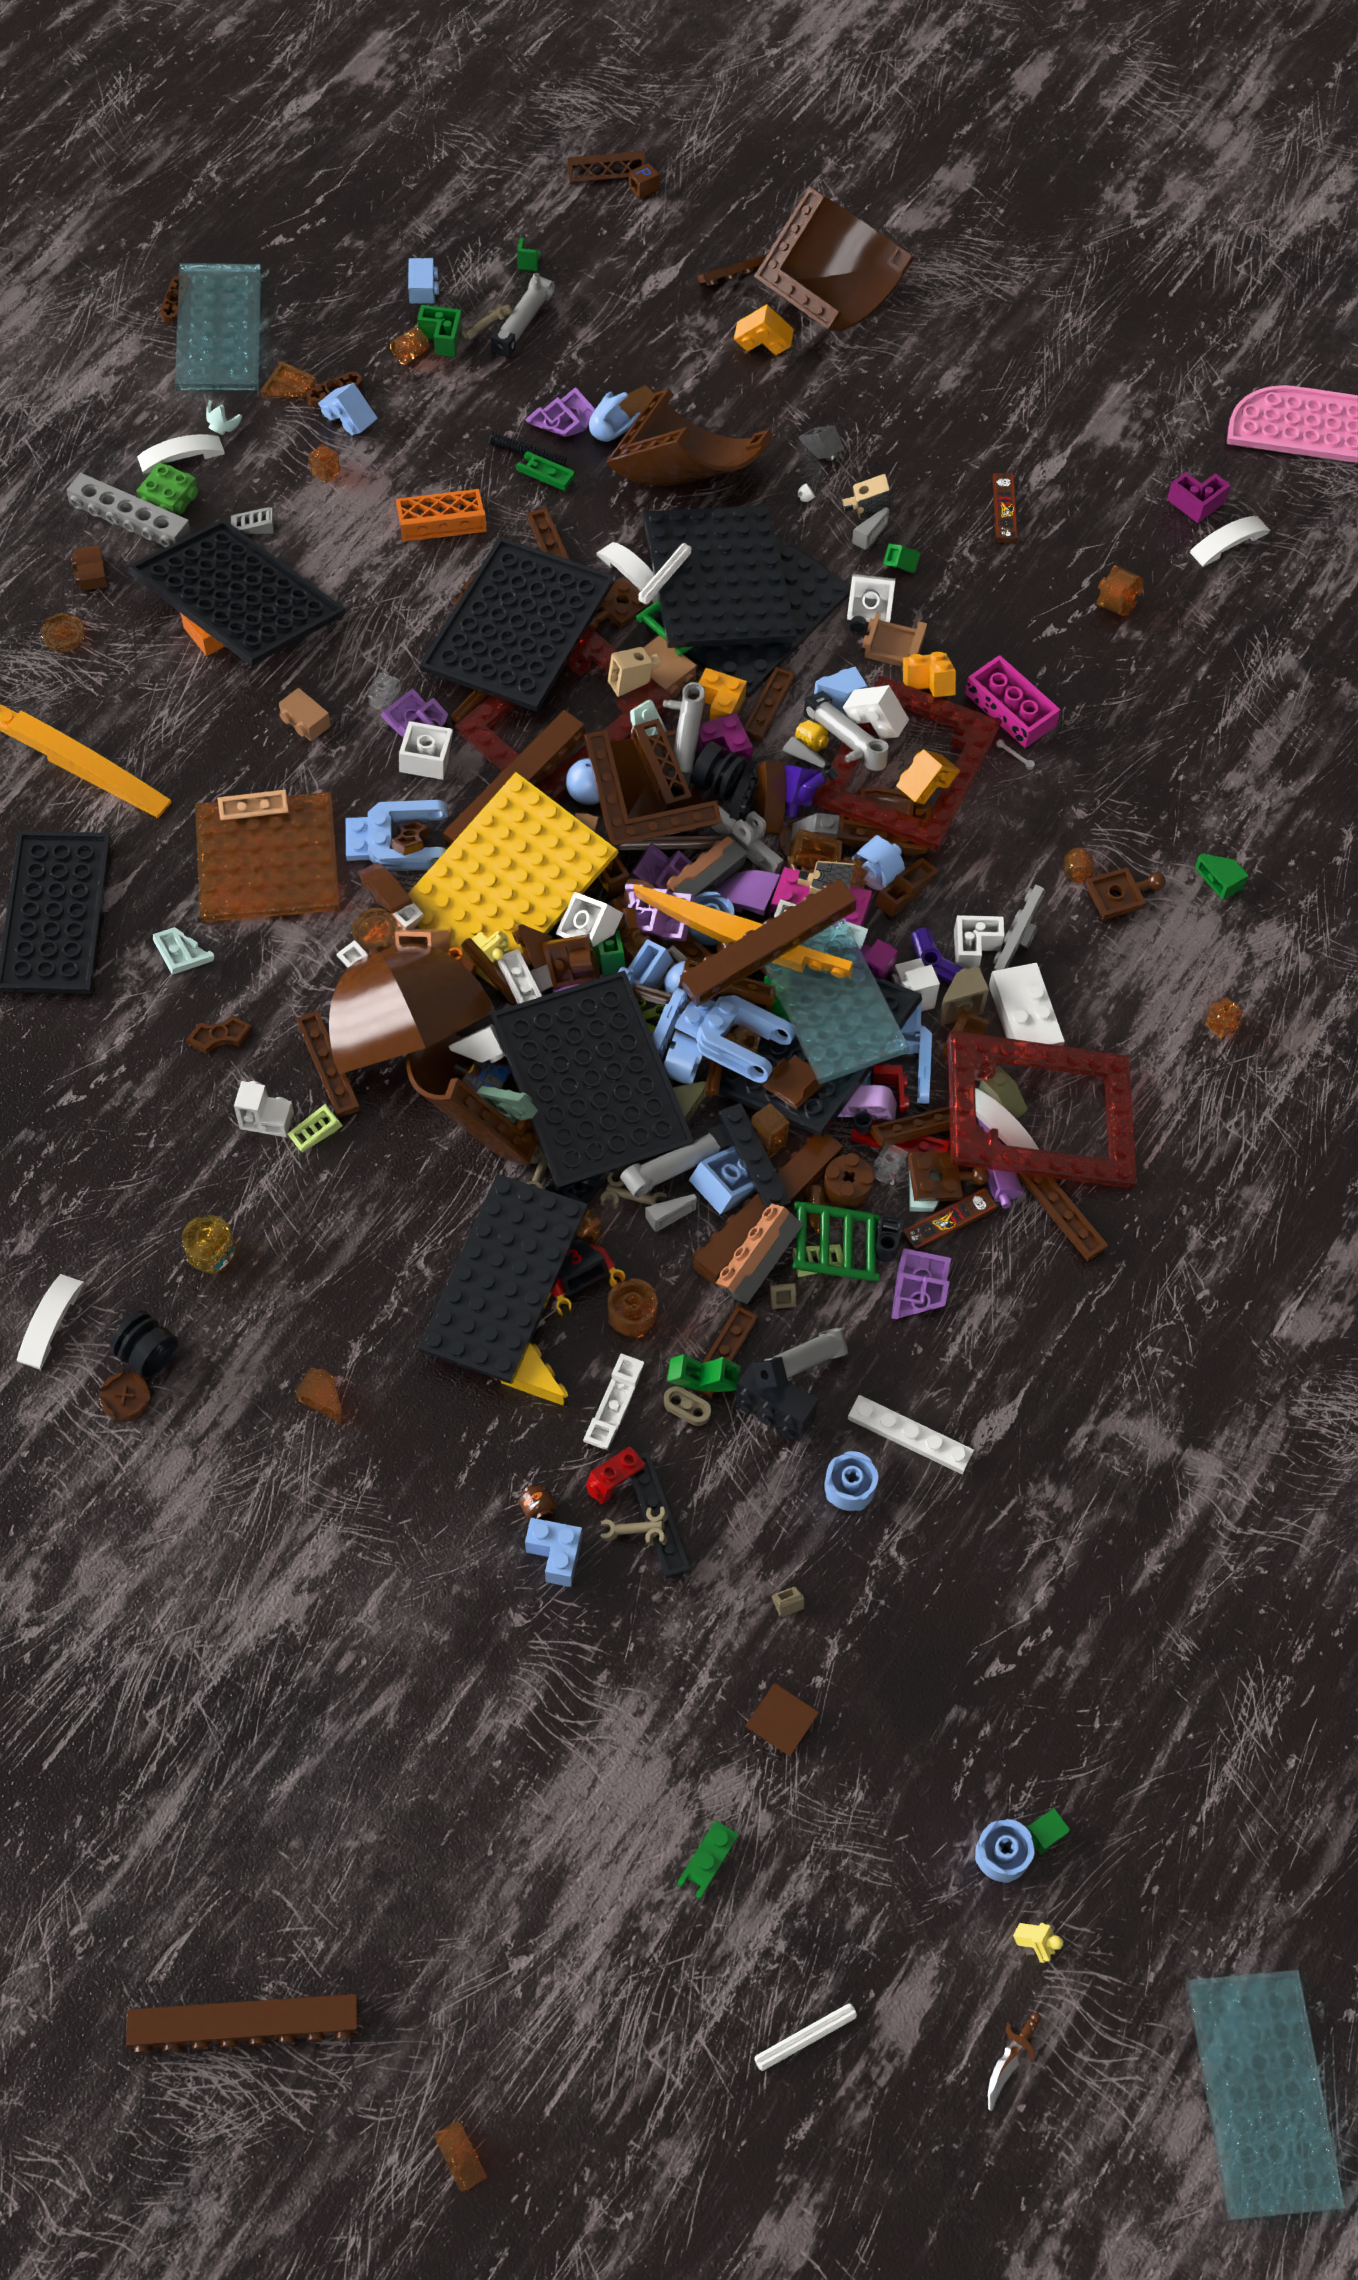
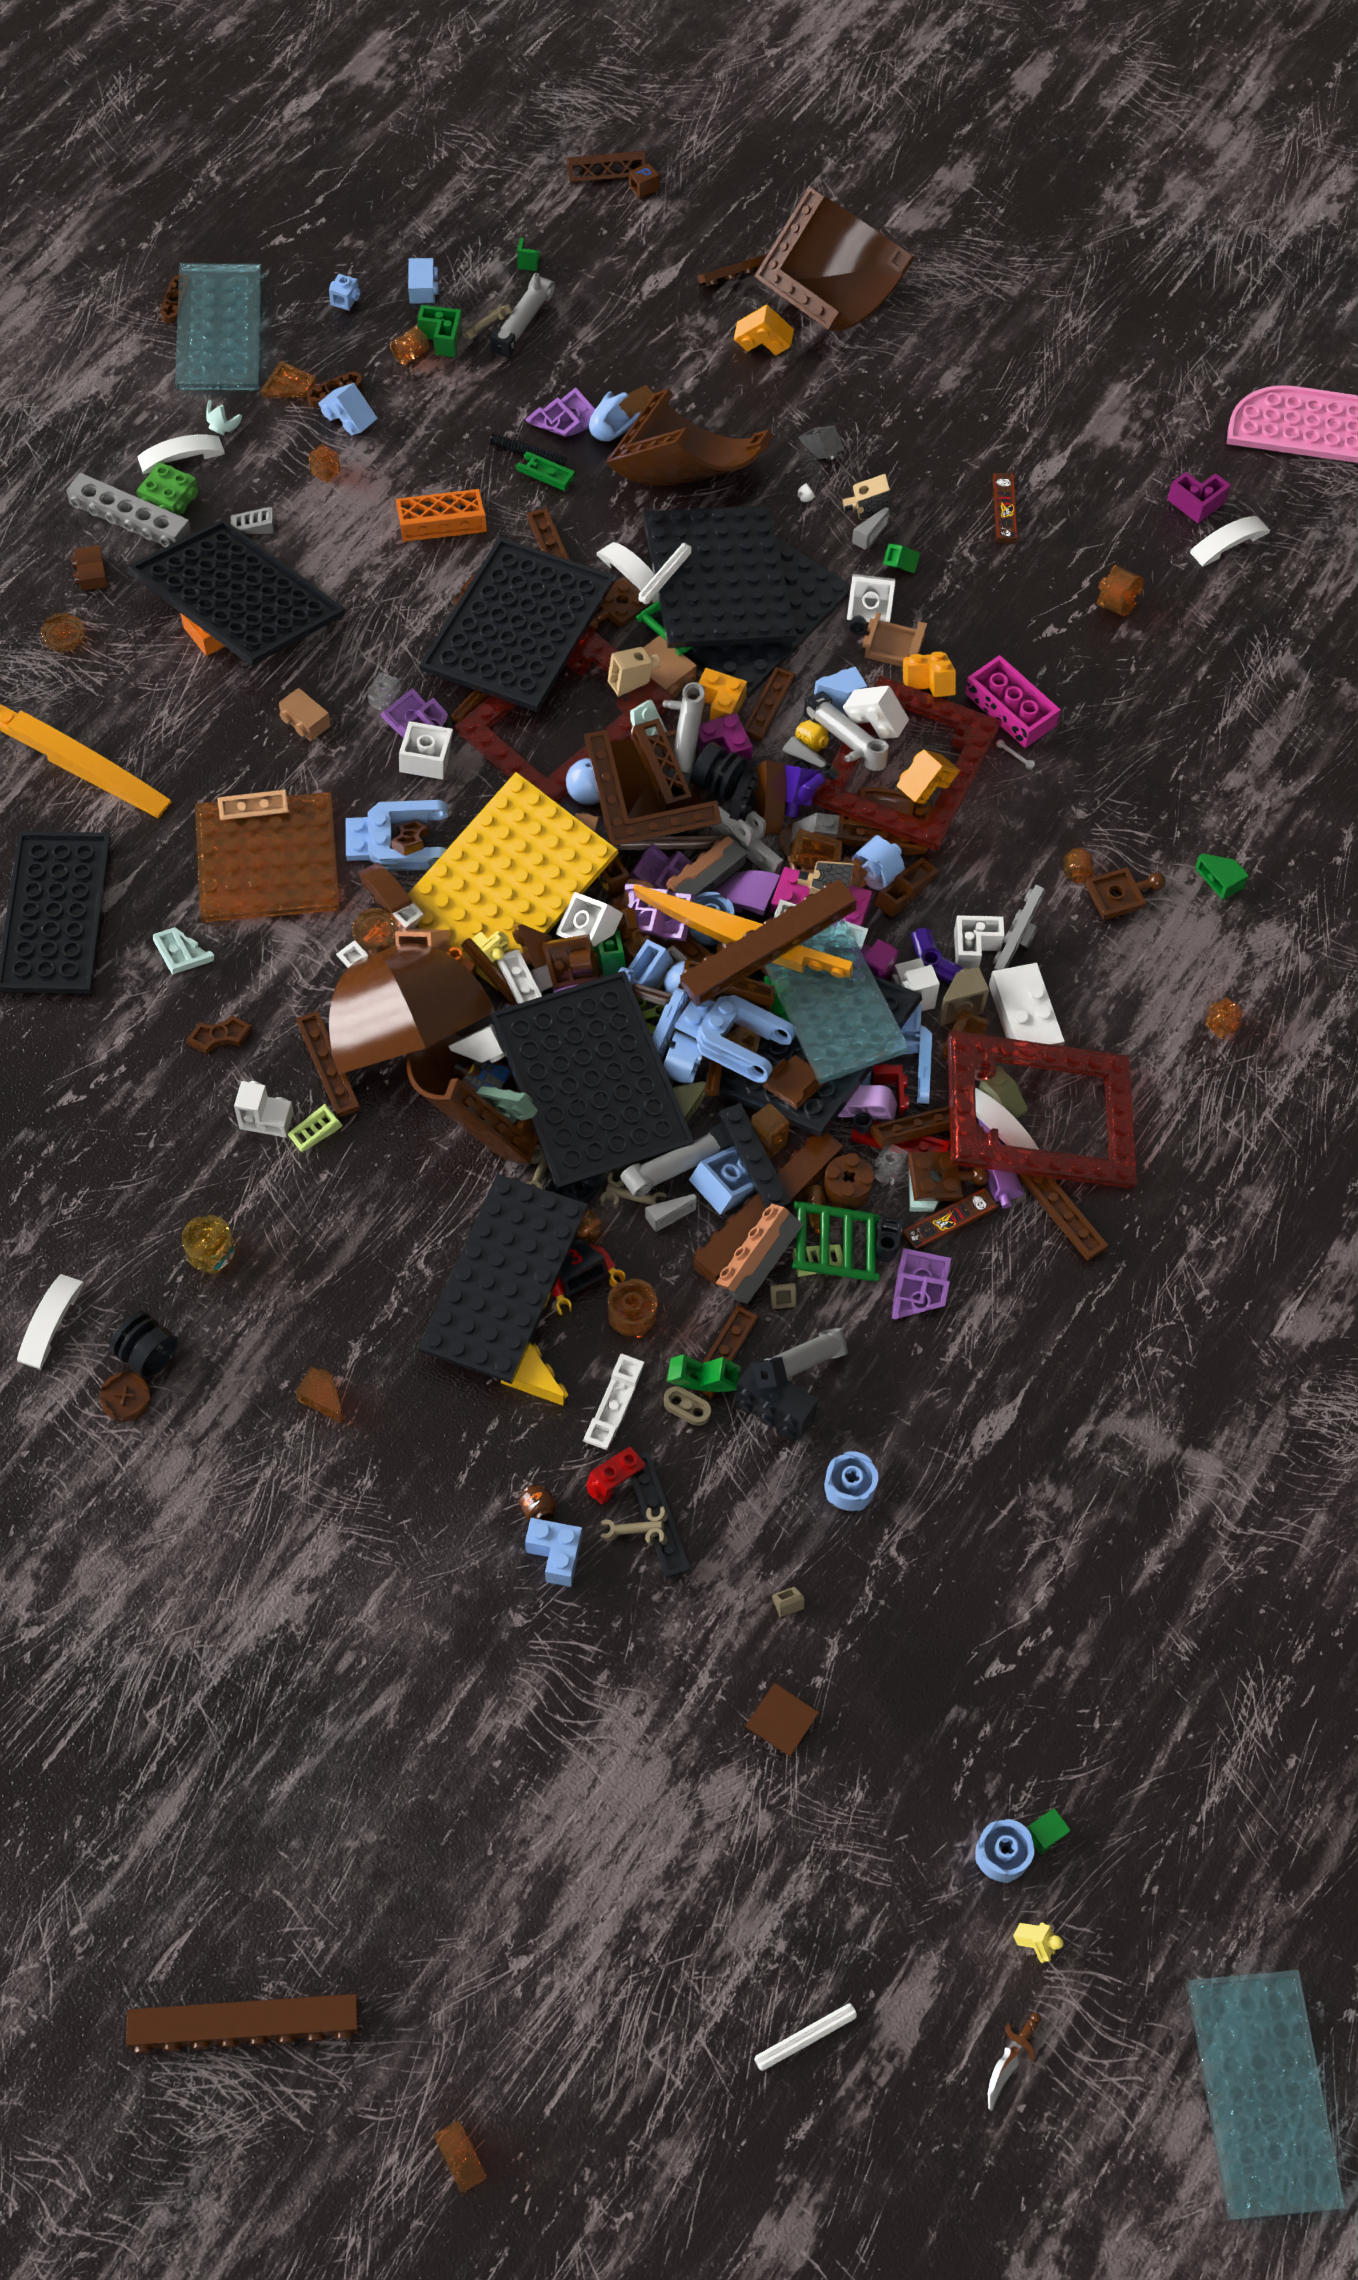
reddish brown brick [443,710,586,846] -> none
green hinge [677,1820,739,1899] -> none
white plate [848,1395,974,1474] -> none
none -> light blue brick [329,274,360,311]

